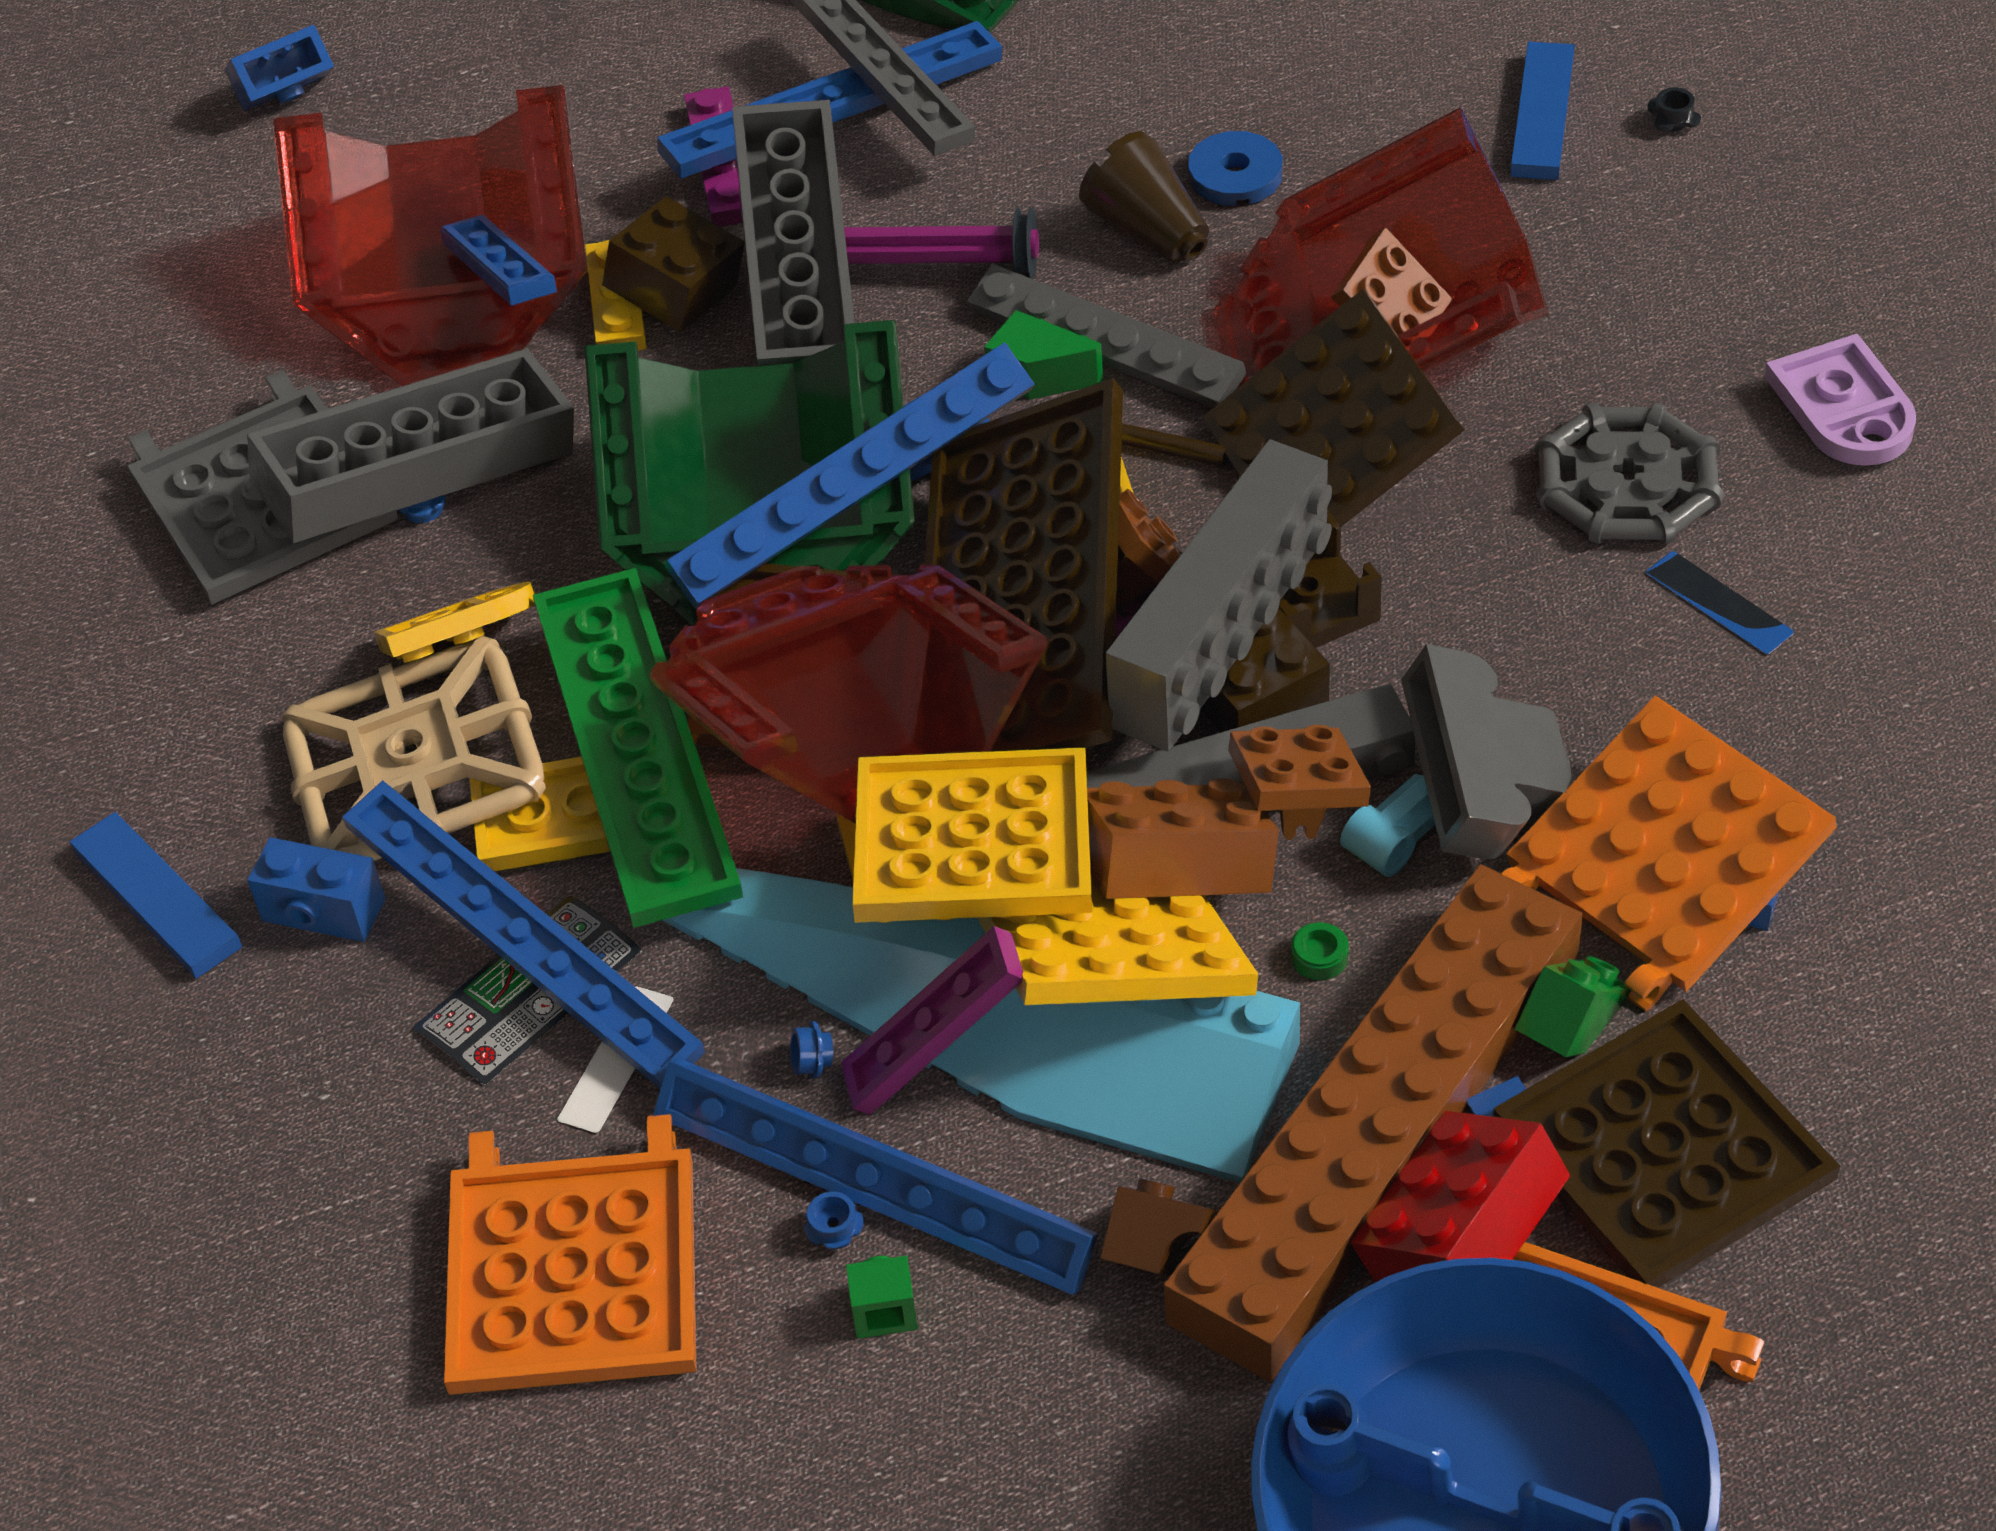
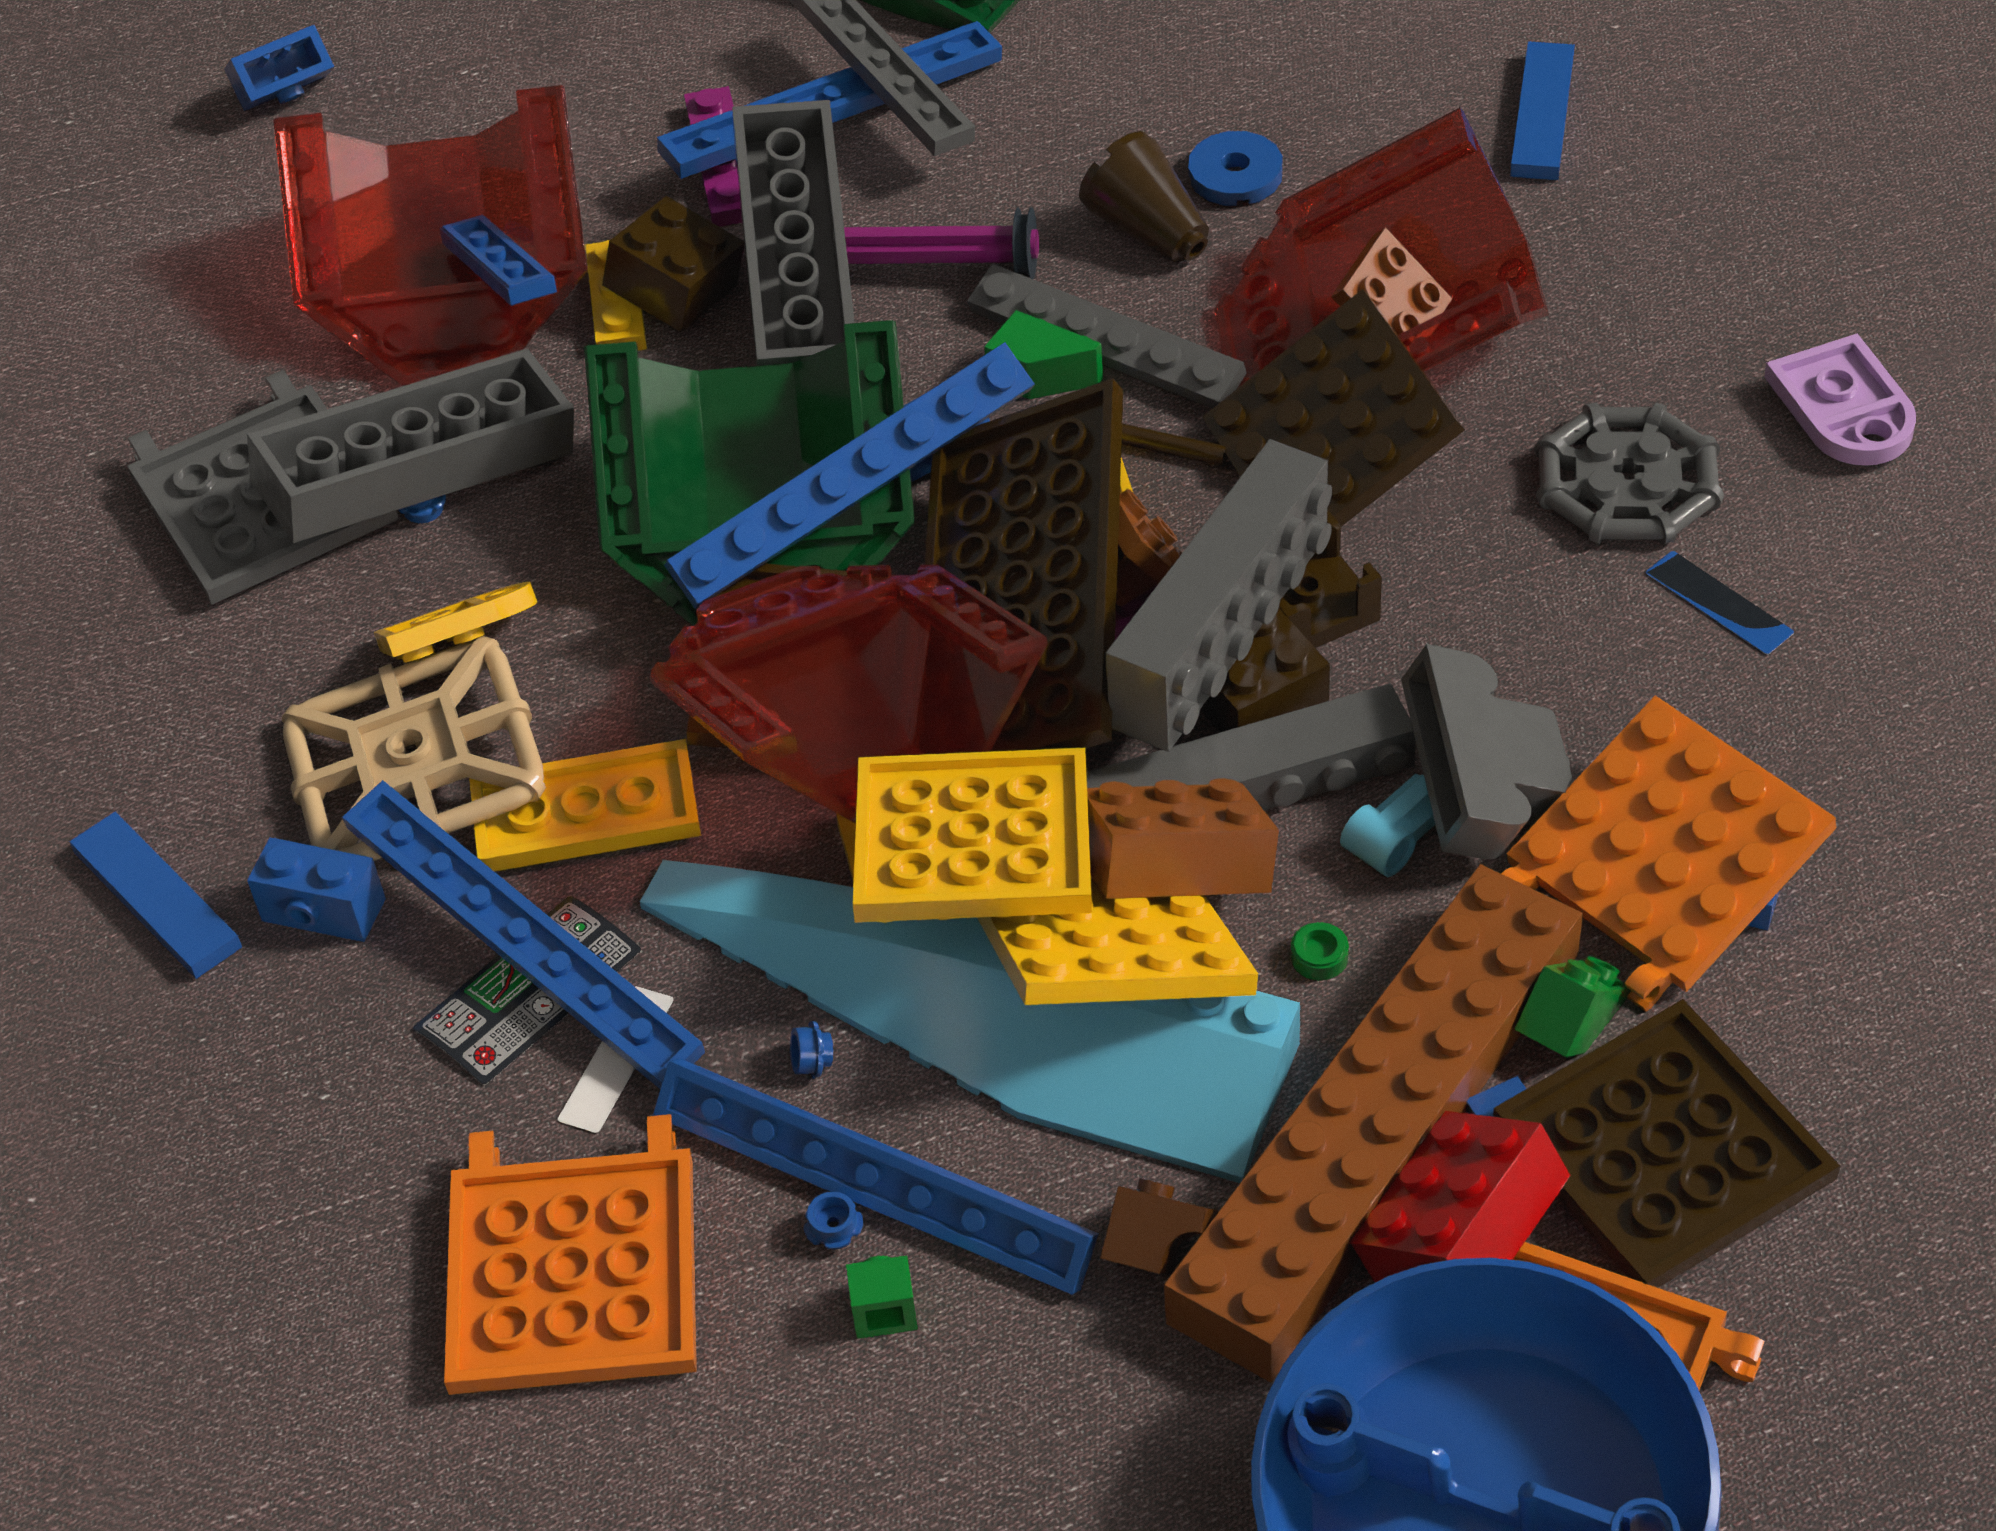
green plate [533,568,743,928] -> none
magenta plate [841,926,1023,1115] -> none
dark orange plate [1228,725,1371,840] -> none
black plate [1647,87,1701,131] -> none

